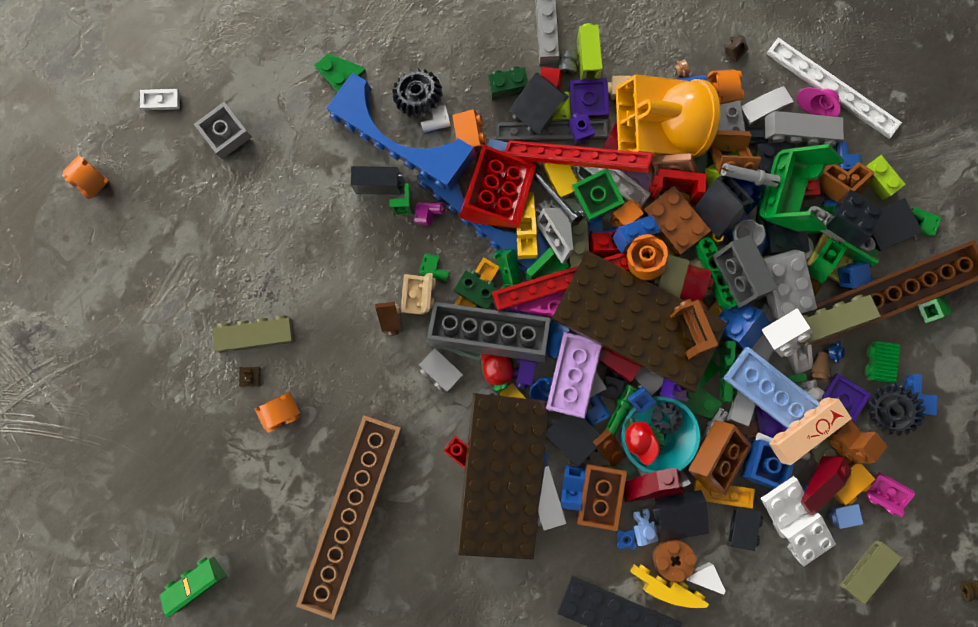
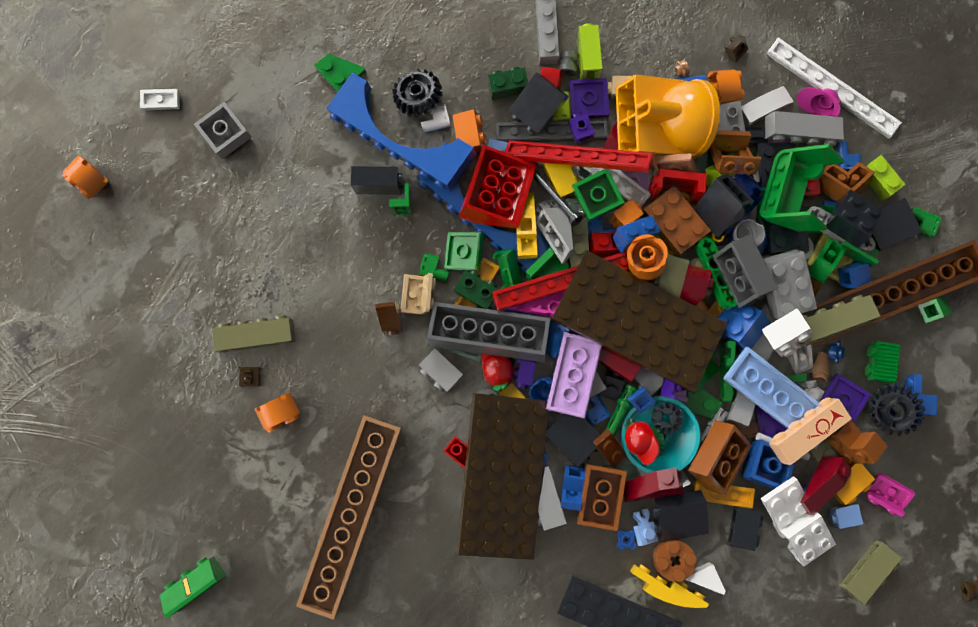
magenta piece [414,202,446,226] -> none
dark orange panel [670,299,718,359] -> none
light grey pin [721,163,780,188] -> none
none -> tile [444,232,484,271]

